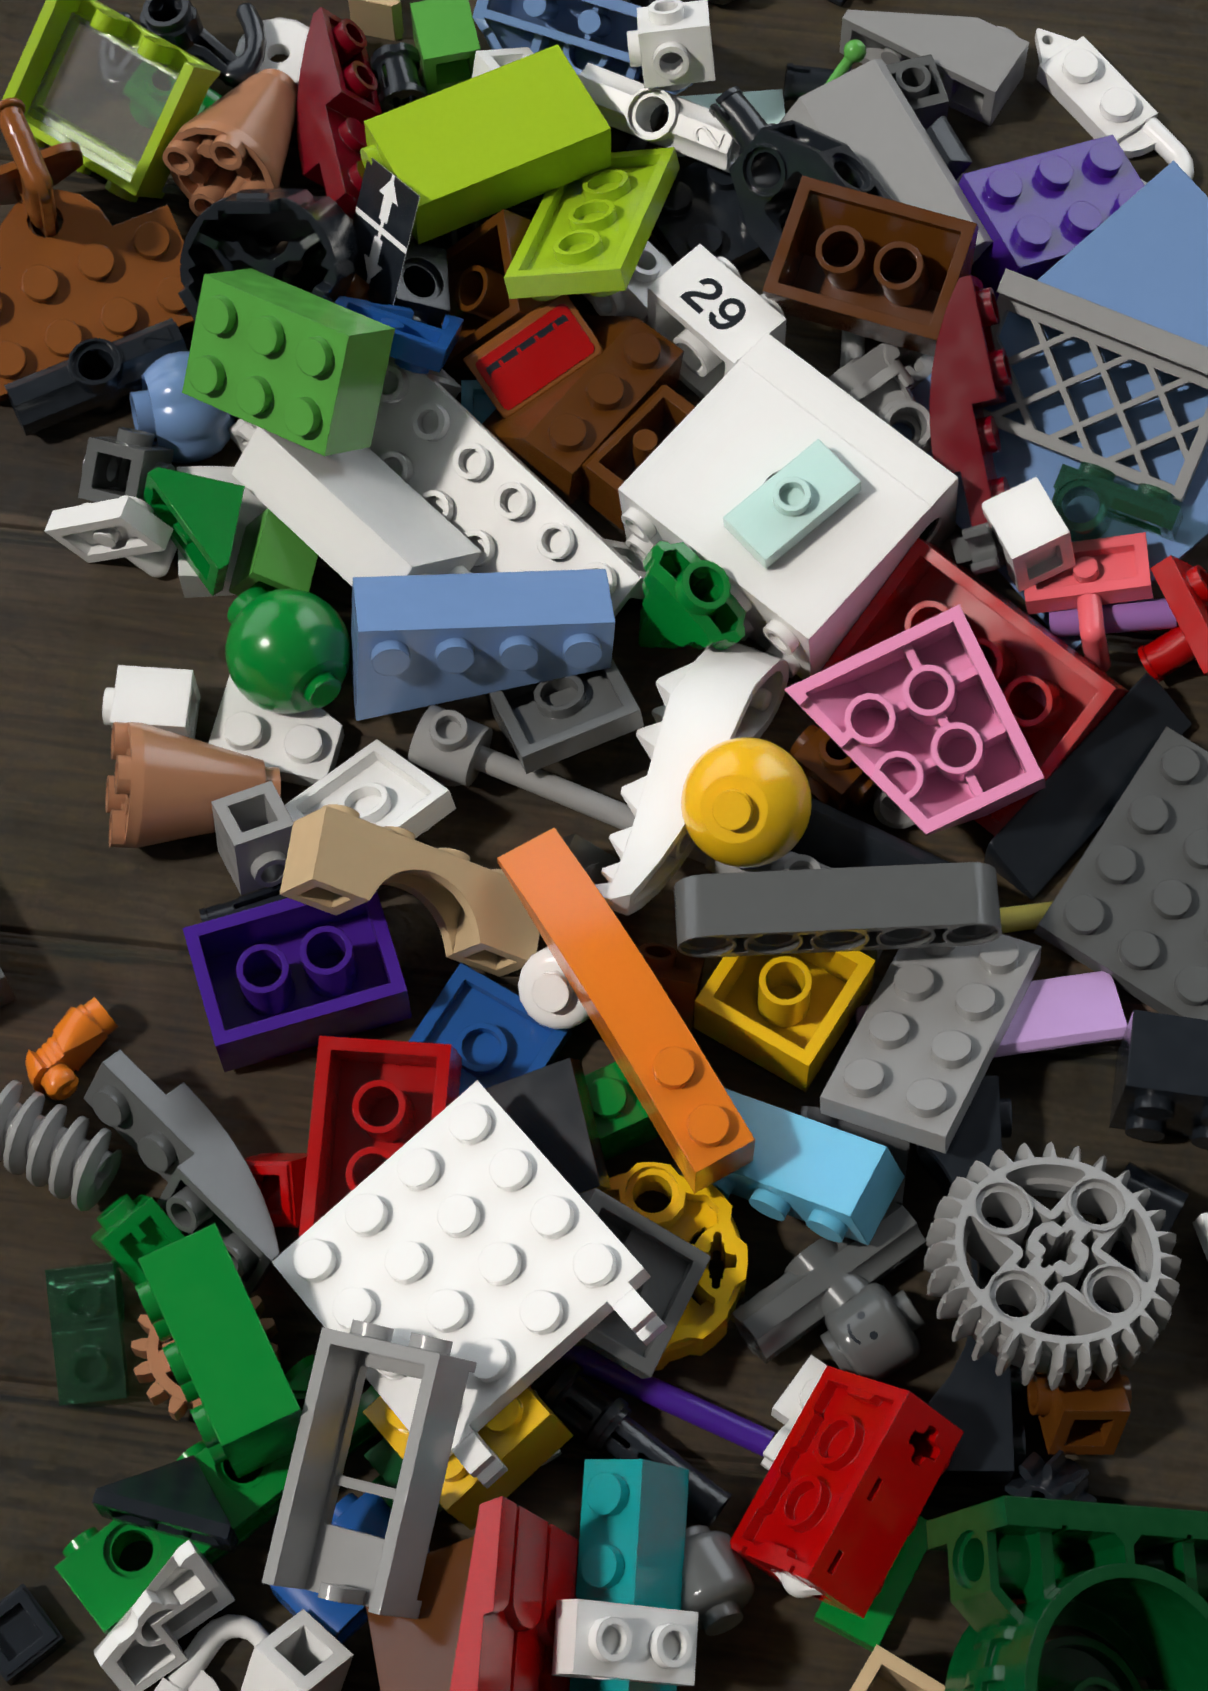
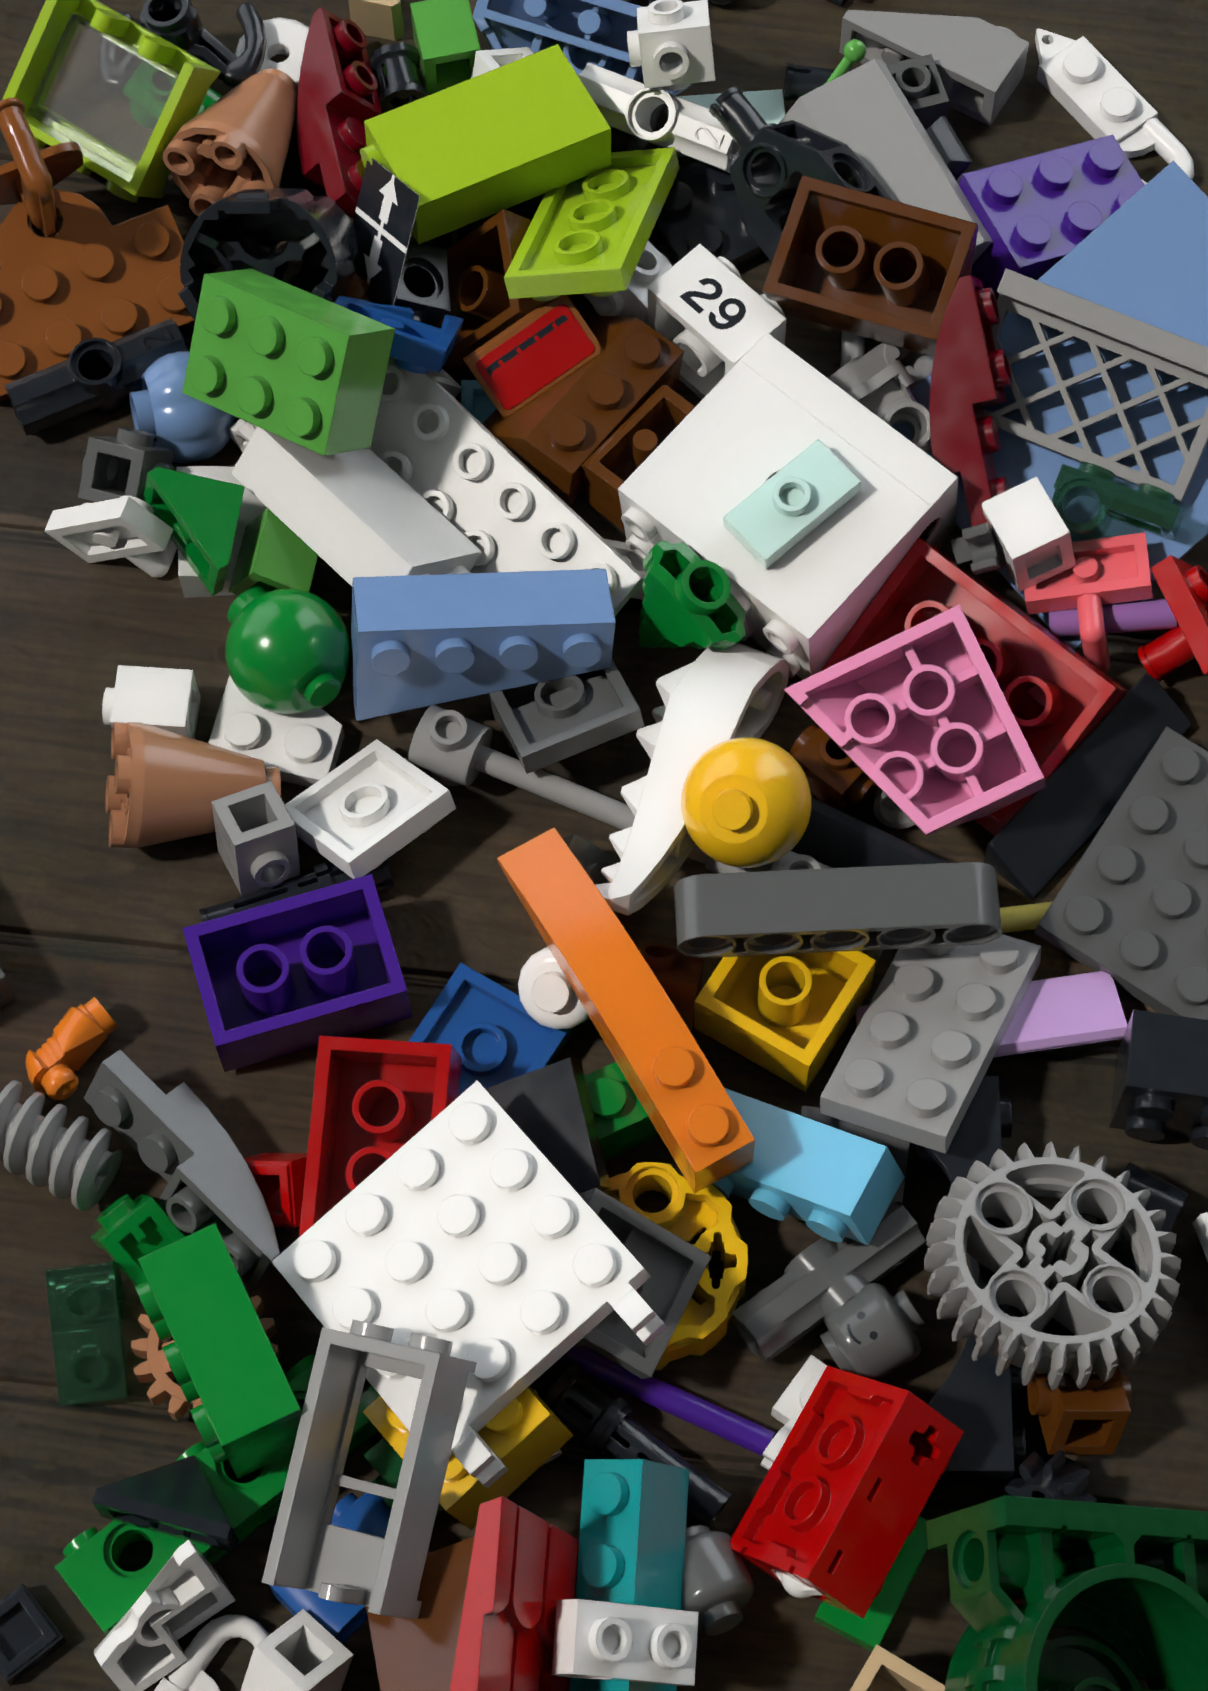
tan arch [280,804,540,977] -> none

